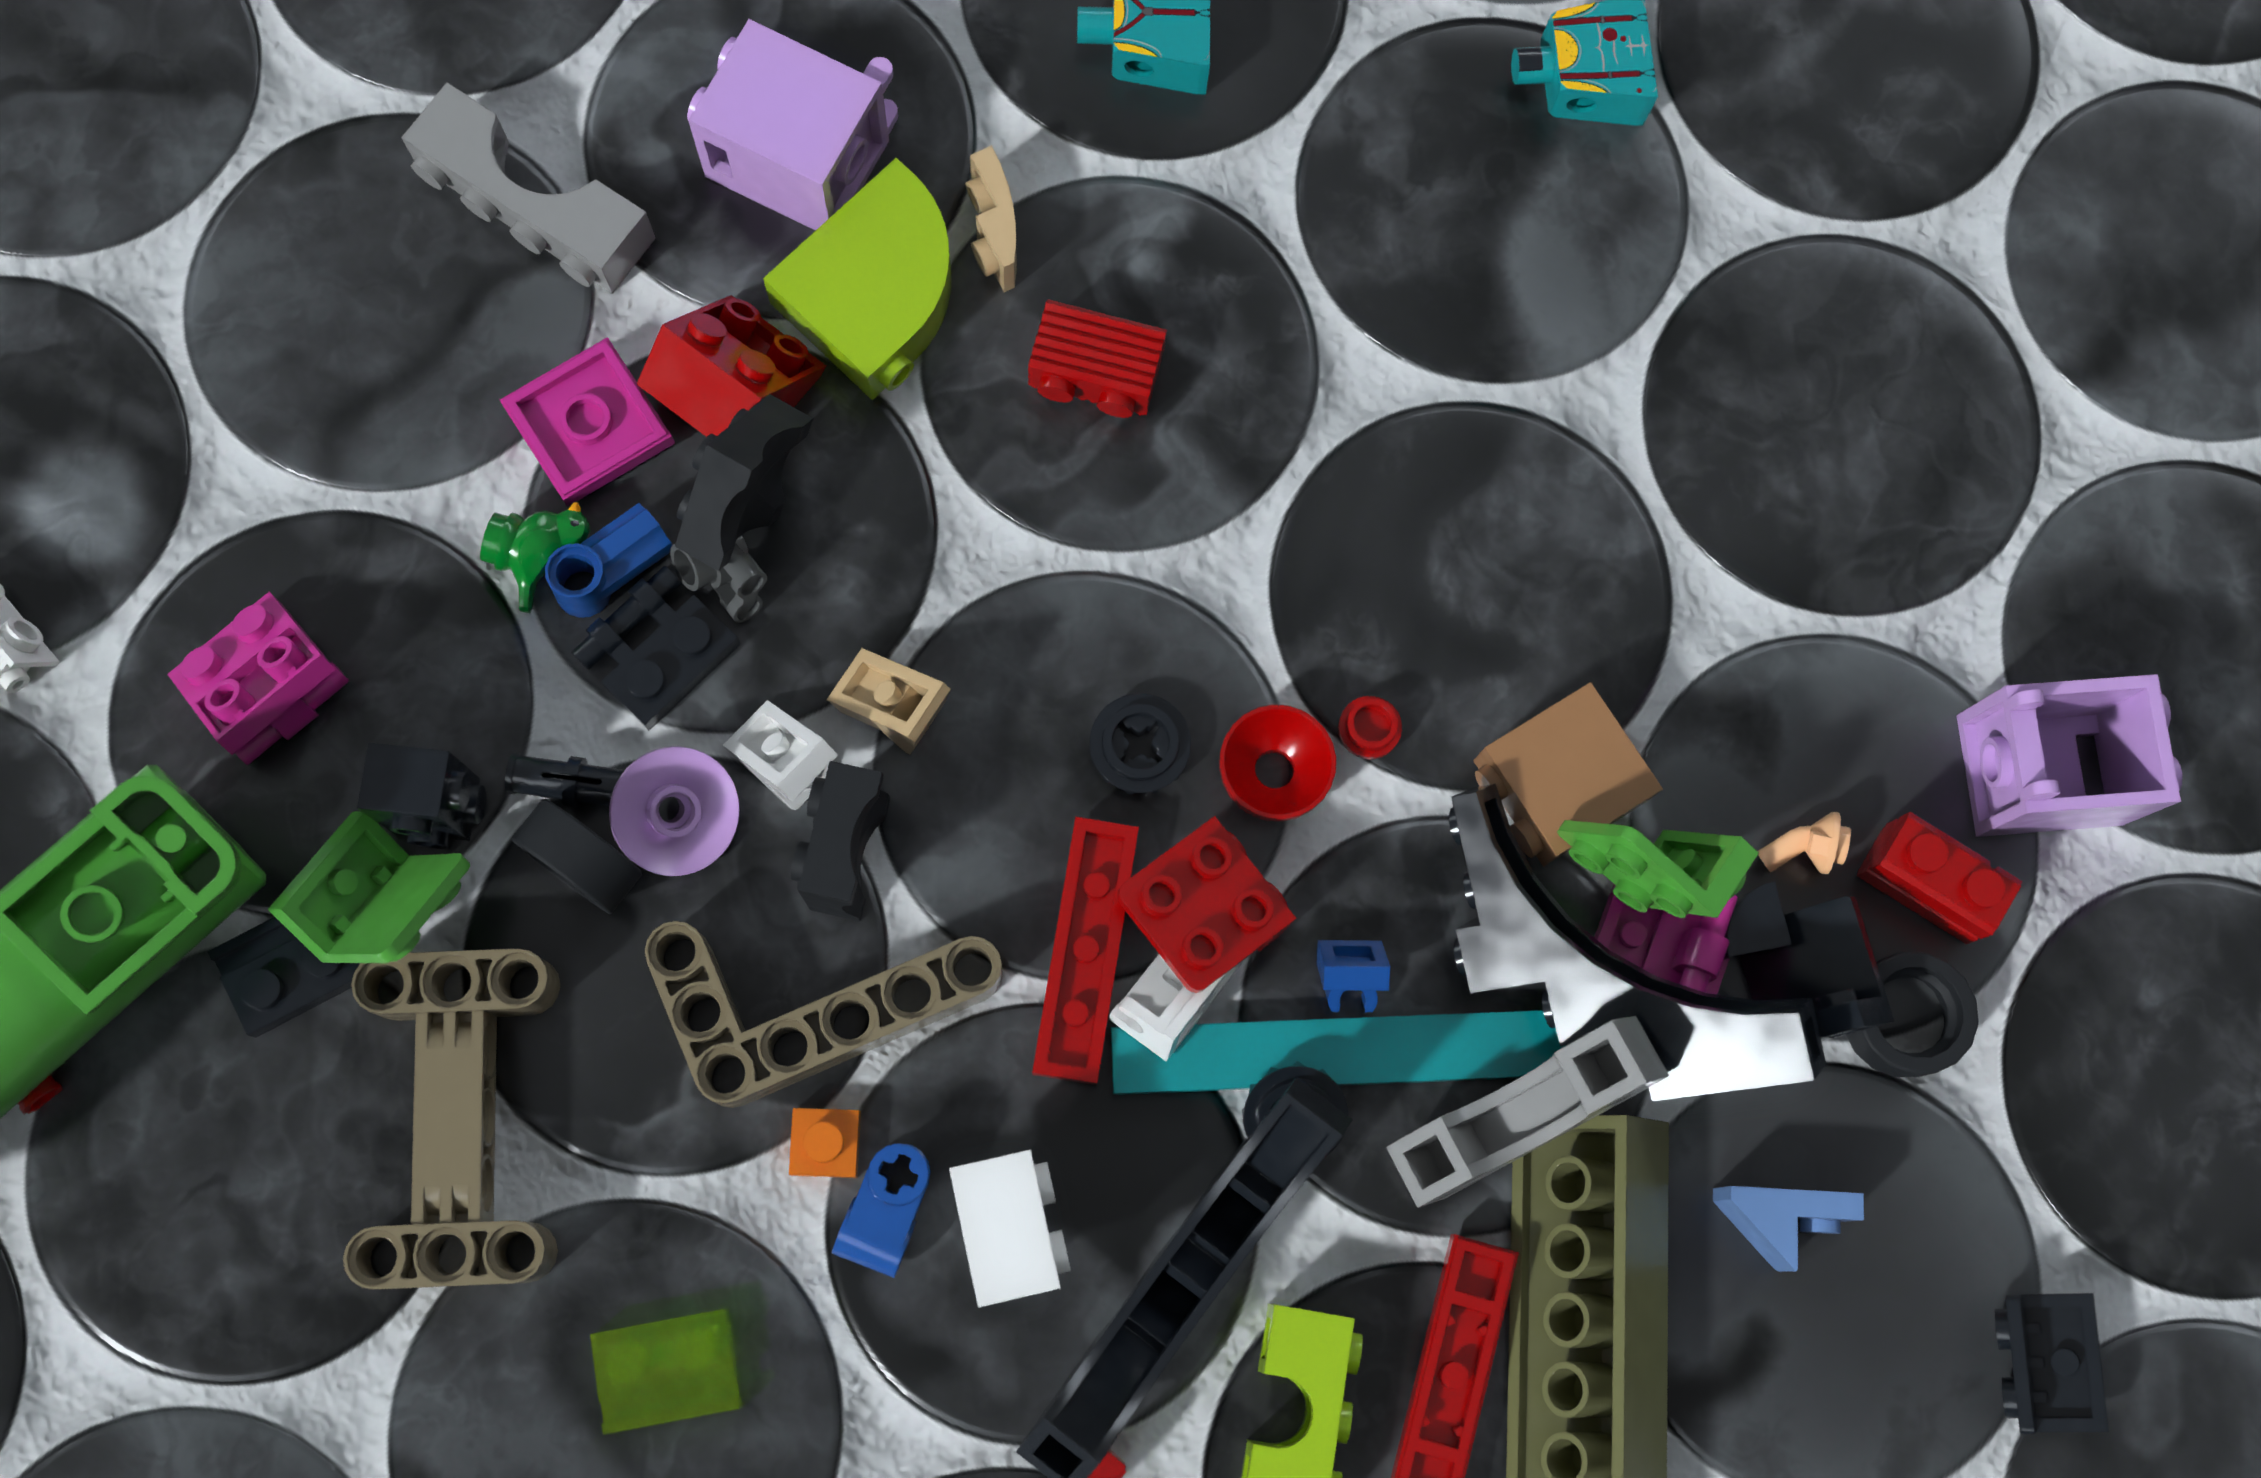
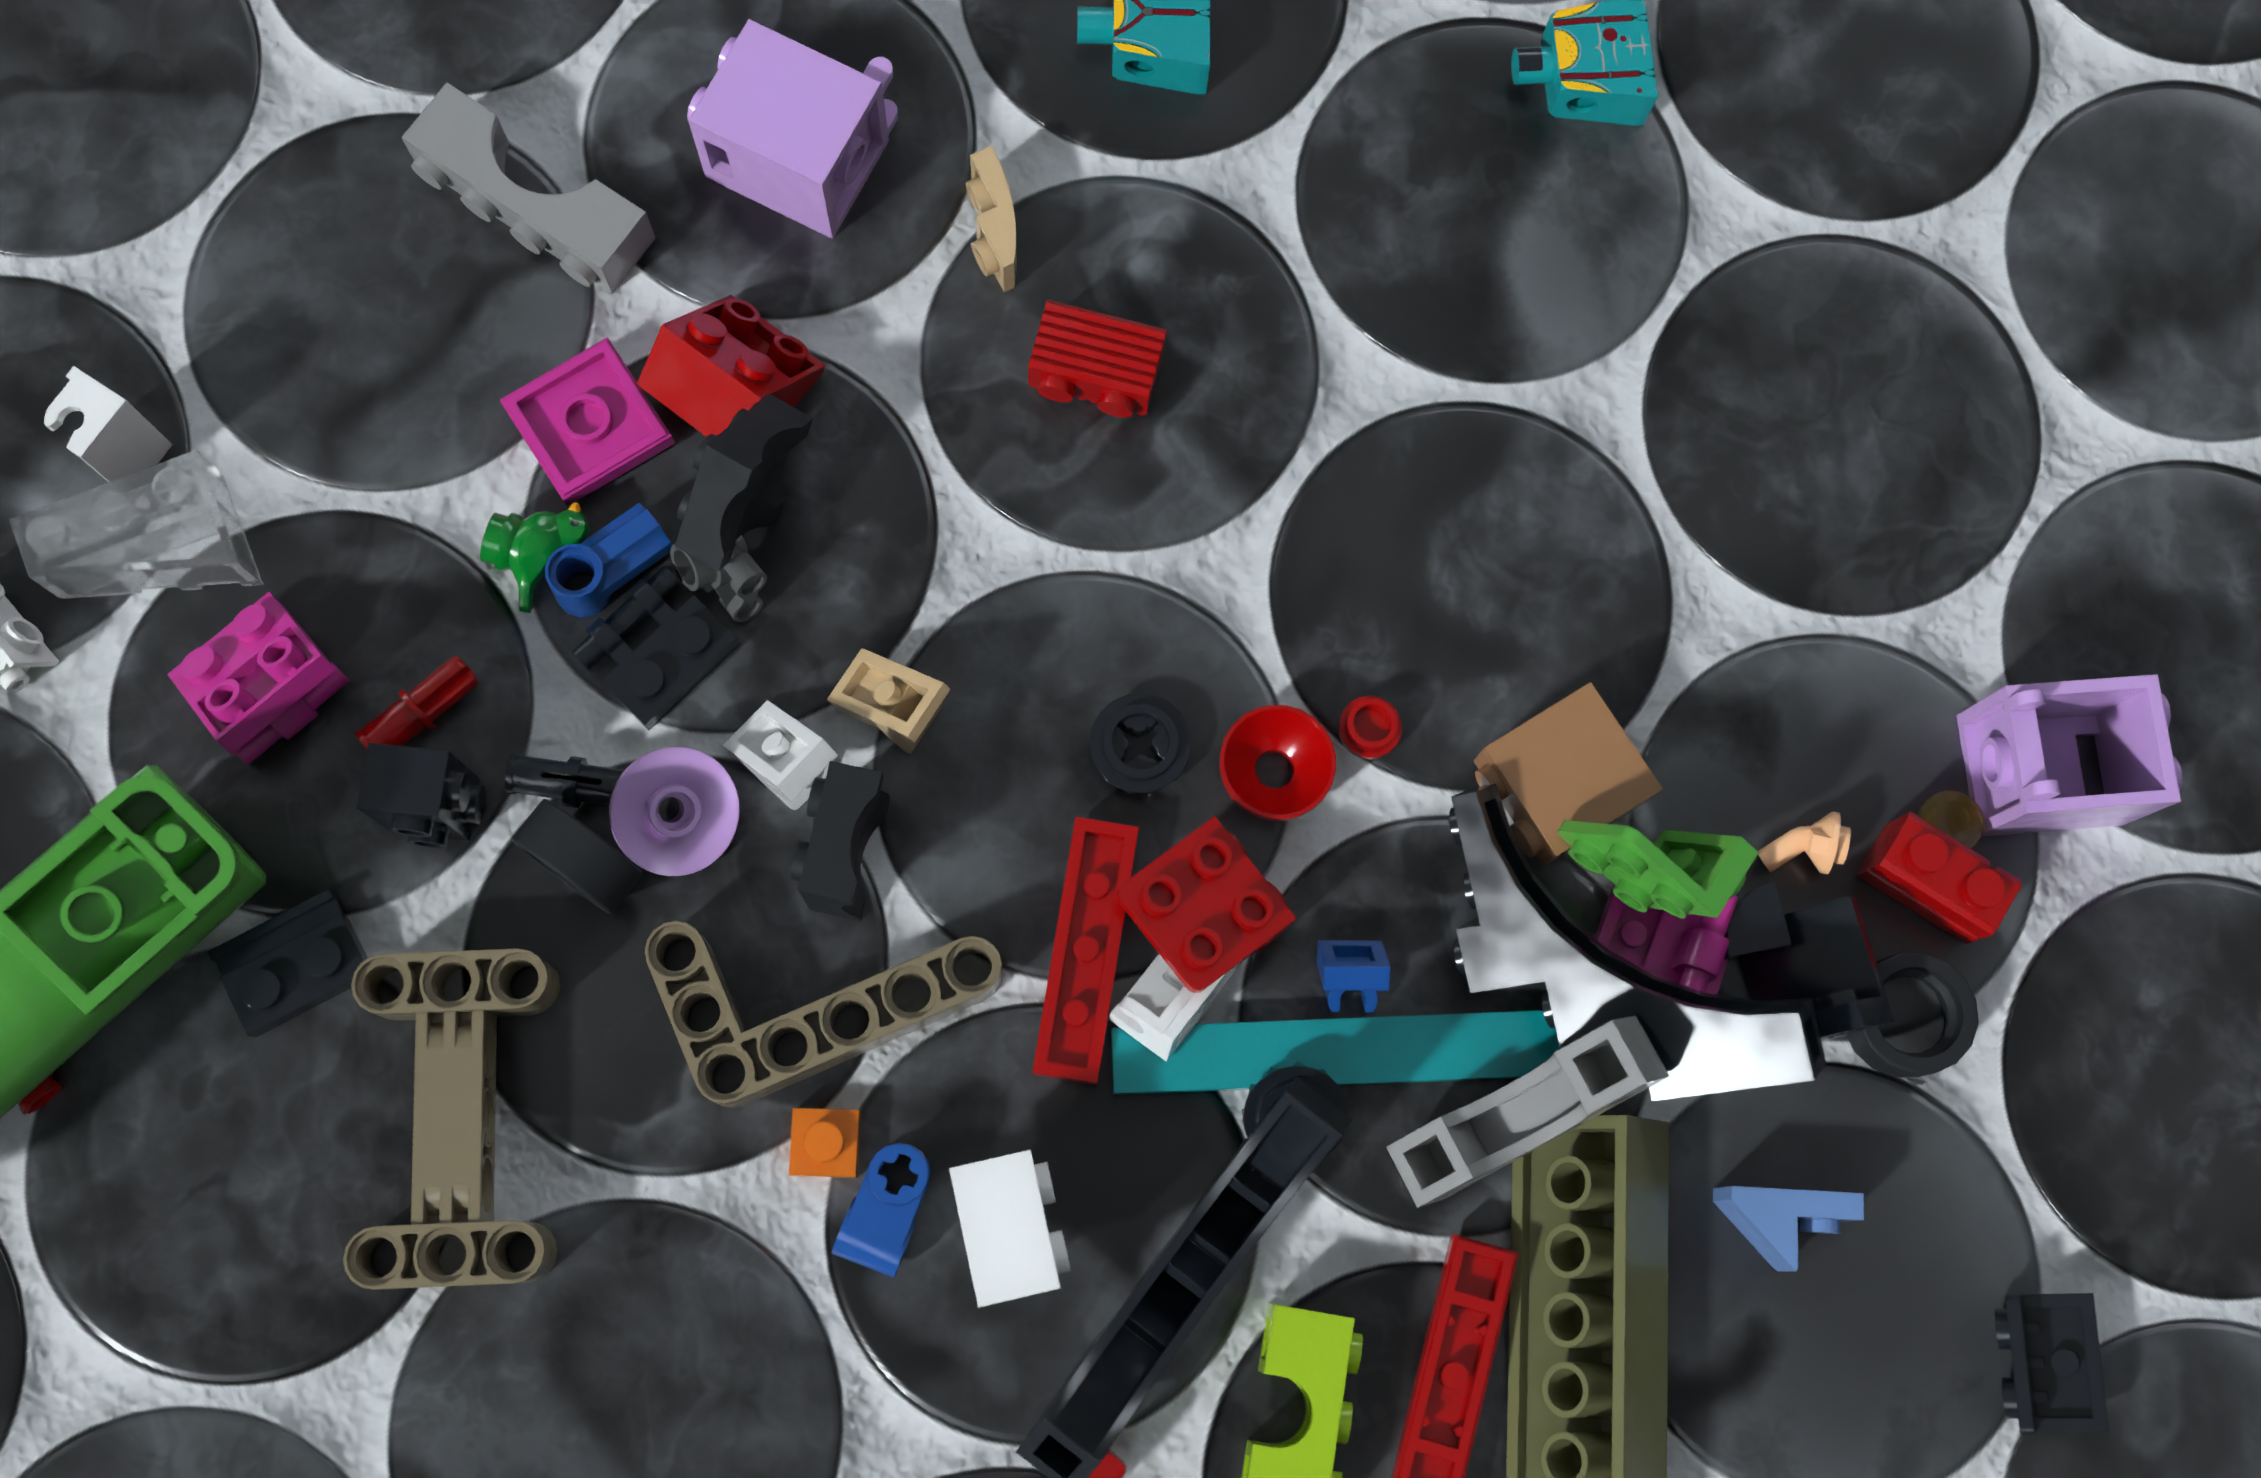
bright green bracket [267,811,470,963] -> none
clear neon green plate [590,1308,743,1435] -> none
lime brick [763,158,952,400] -> none
none -> clear wedge [9,450,263,599]
none -> white hinge [44,366,173,499]
none -> red axle [354,656,478,749]
none -> clear yellow plate [1918,791,1983,848]

